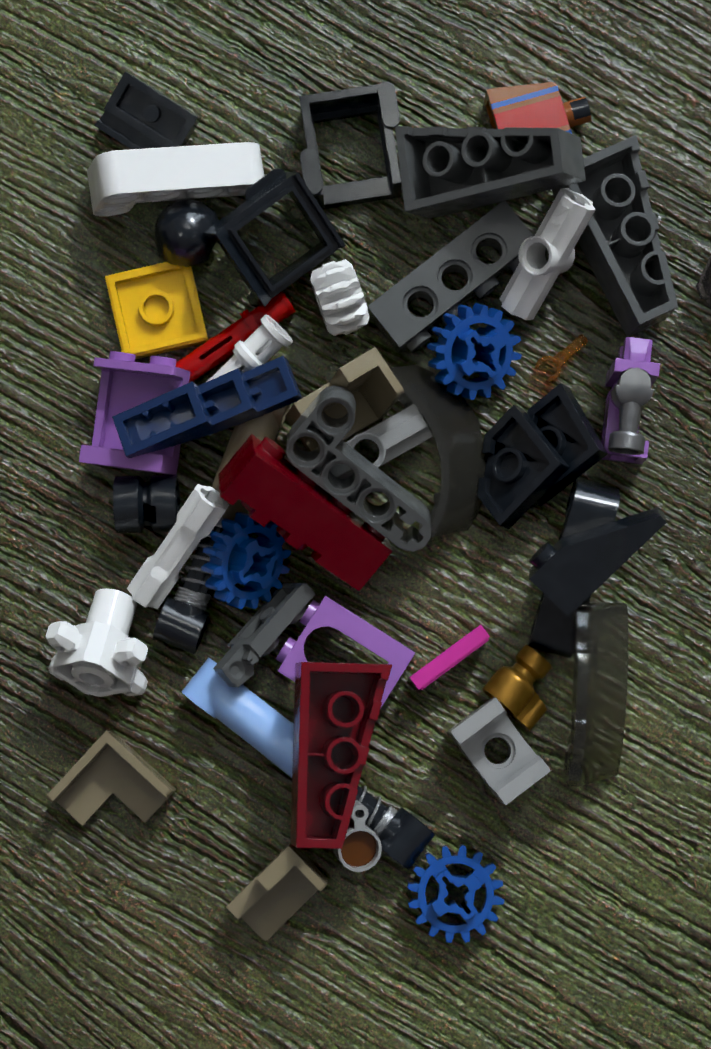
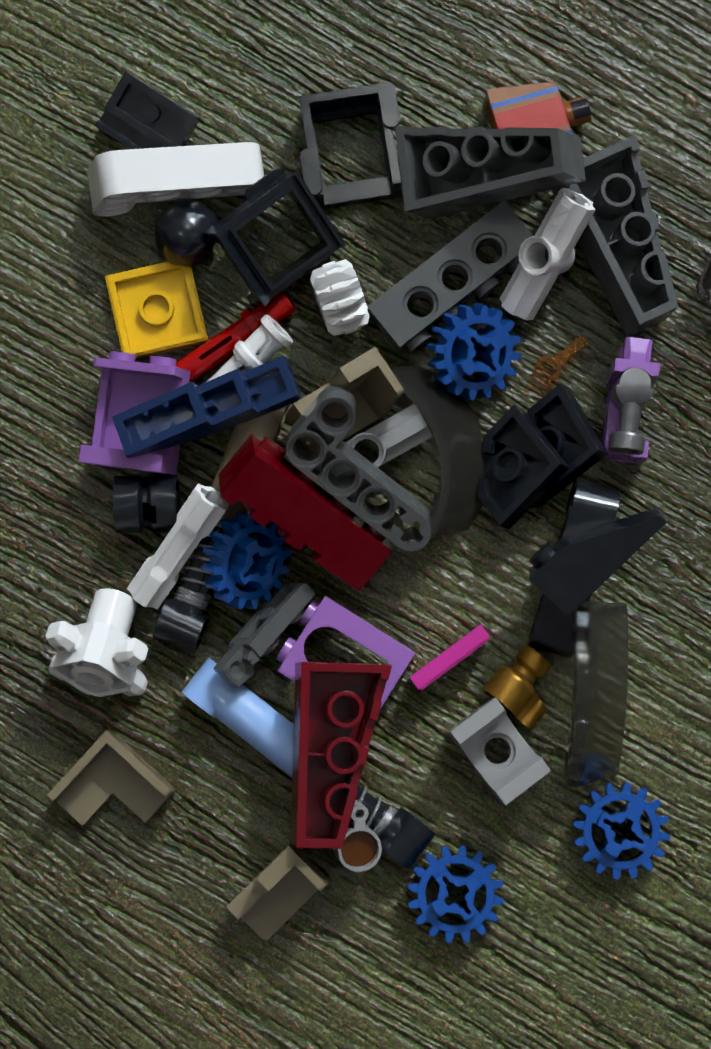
none -> blue gear [572,782,670,880]

